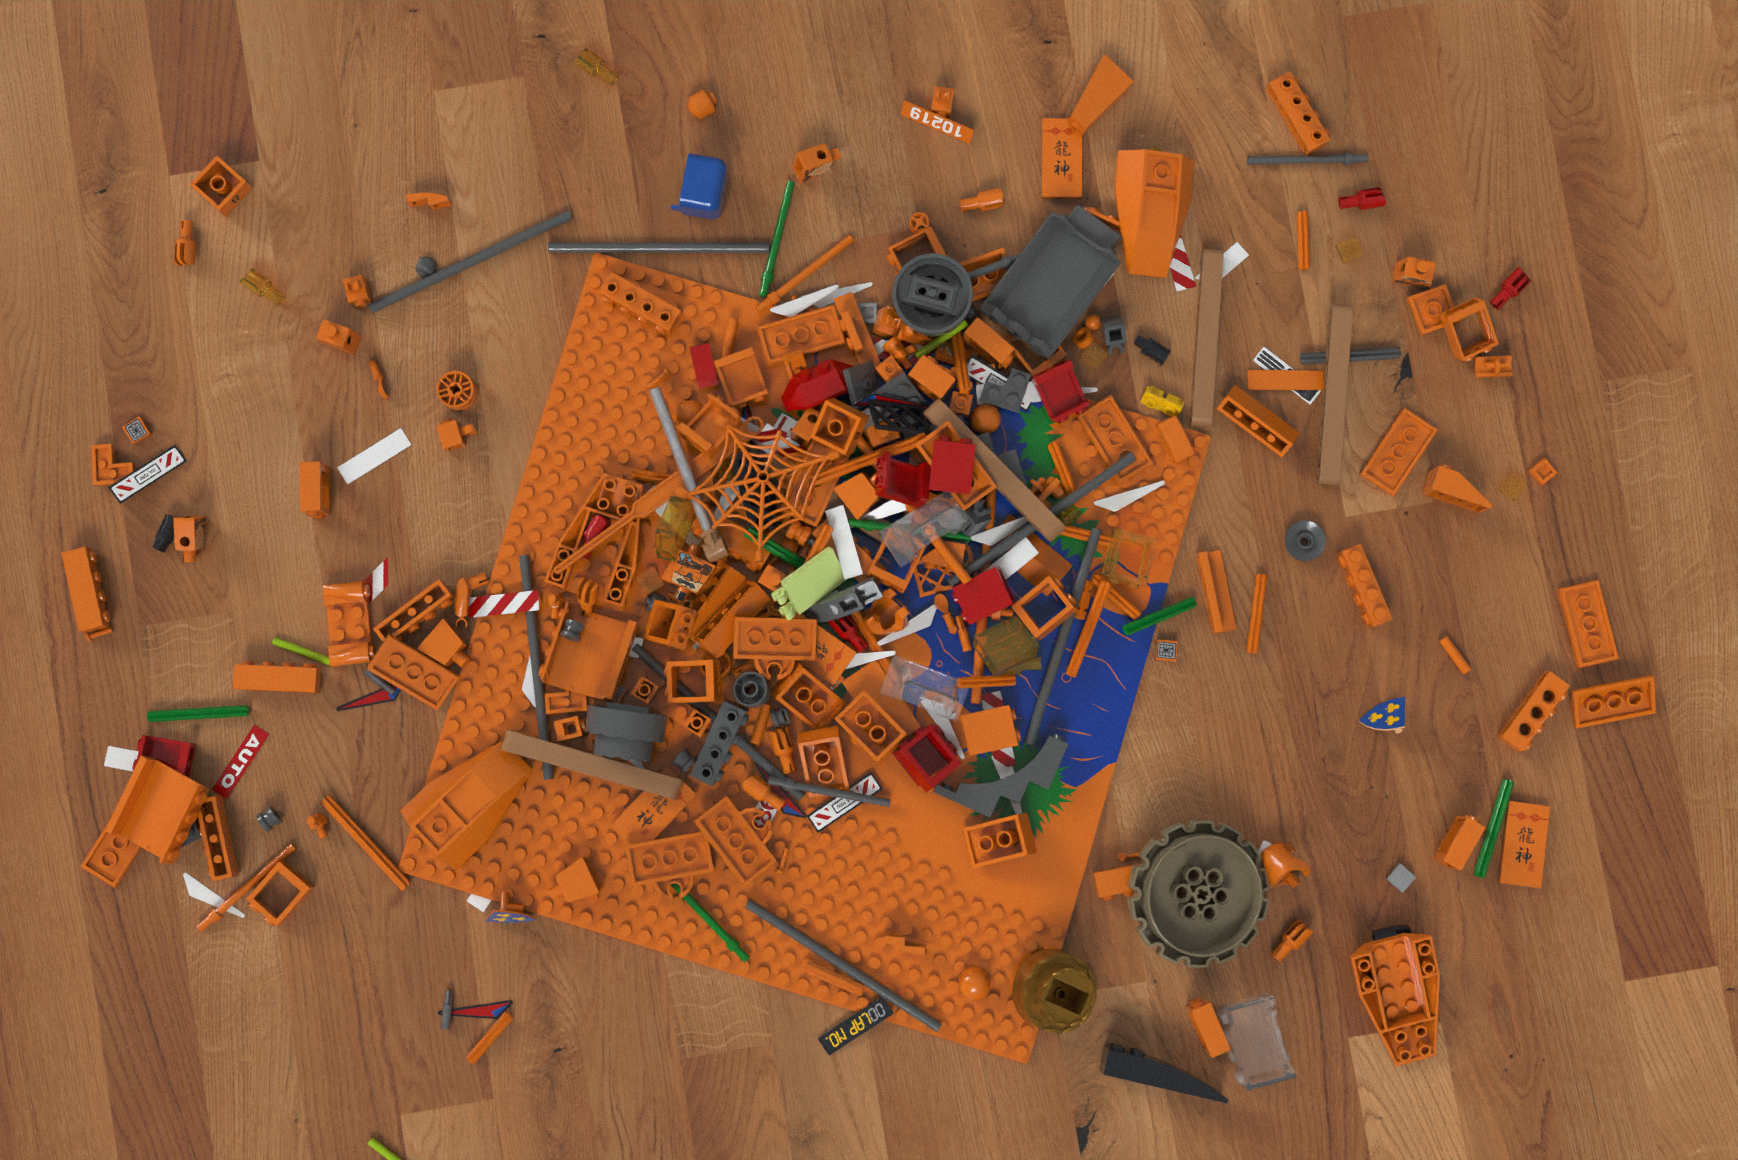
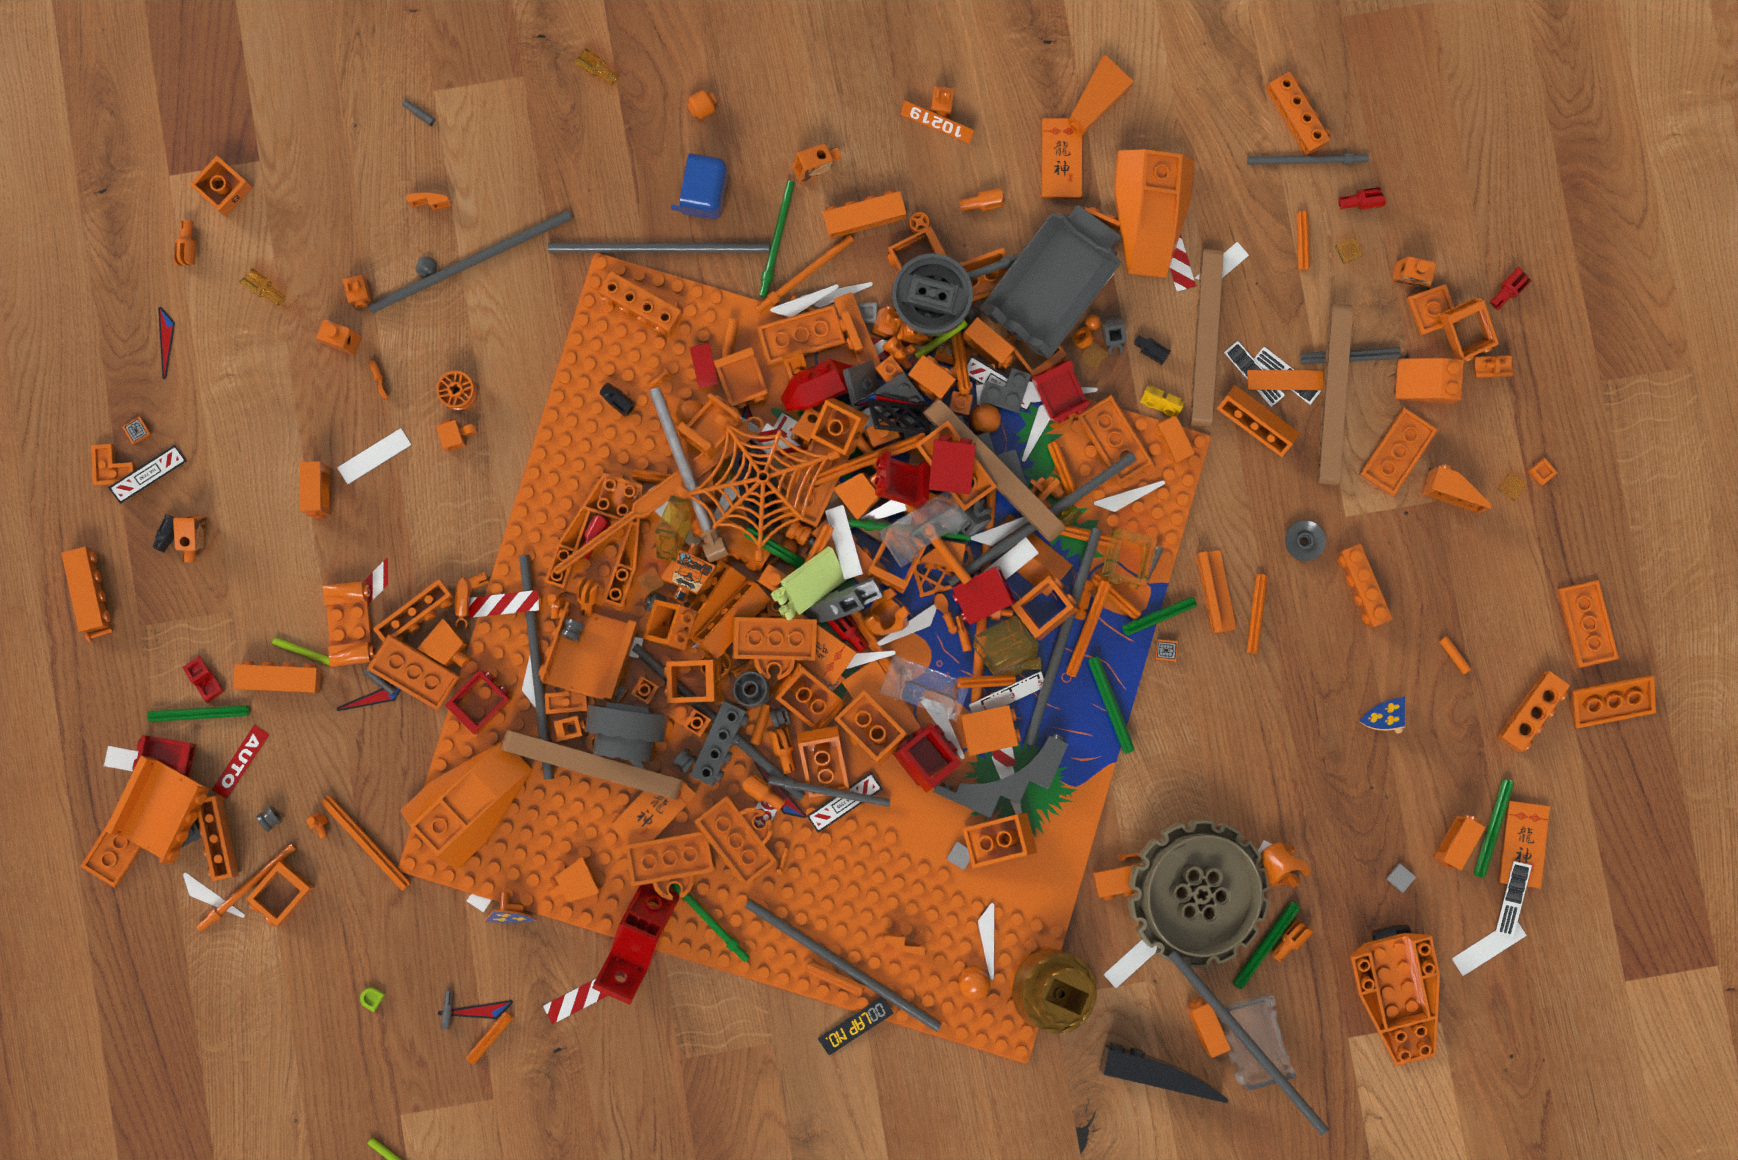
none -> sticker [158,307,175,379]
none -> red slope [182,656,225,703]
none -> lime tile [360,987,386,1012]
none -> flat silver pin [402,99,436,126]
none -> red window [445,670,512,735]
none -> sticker [543,979,608,1024]
none -> red bracket [592,883,680,1005]
none -> black hinge [600,383,636,417]
none -> orange brick [822,190,907,239]
none -> light grey tile [947,842,975,870]
none -> white sticker [969,671,1044,713]
none -> white sticker [978,903,994,980]
none -> white sticker [1022,405,1050,462]
none -> green axle [1088,656,1135,754]
none -> white sticker [1104,940,1157,988]
none -> flat silver pin [1142,545,1164,582]
none -> dark grey piece [1168,950,1329,1136]
none -> sticker [1224,341,1285,407]
none -> green axle [1233,901,1300,989]
none -> orange slope [1394,358,1464,404]
none -> white sticker [1452,922,1527,976]
none -> sticker [1496,861,1532,937]

